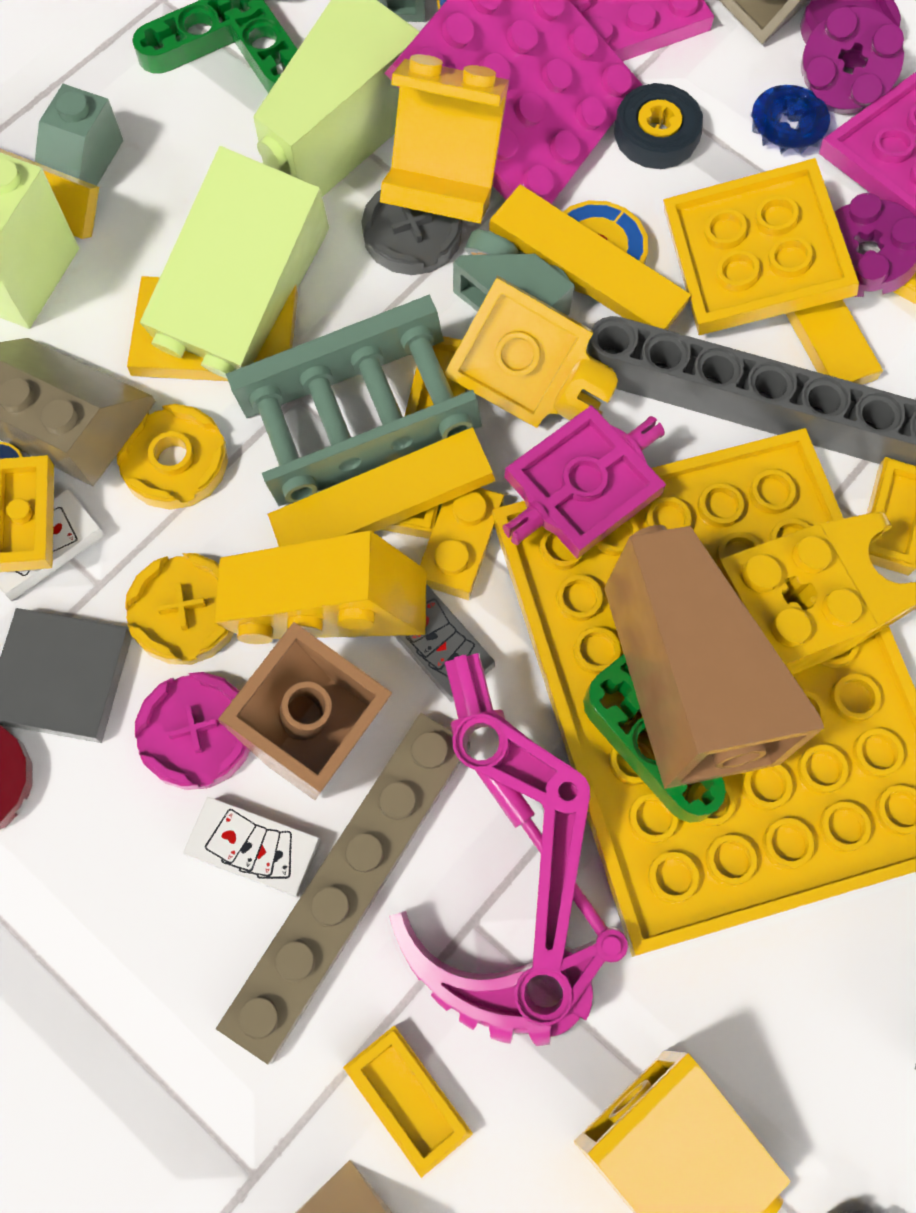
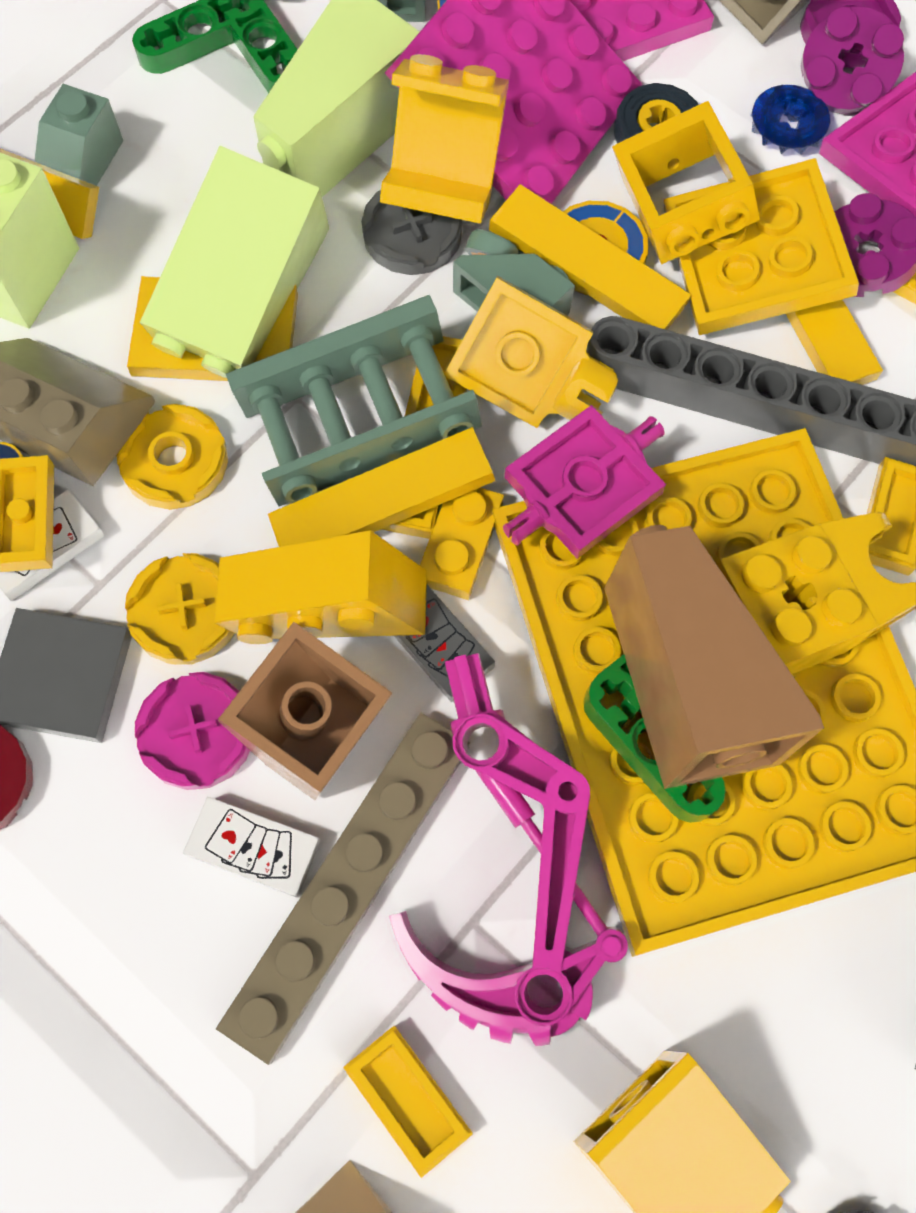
none -> yellow window [612,101,760,265]

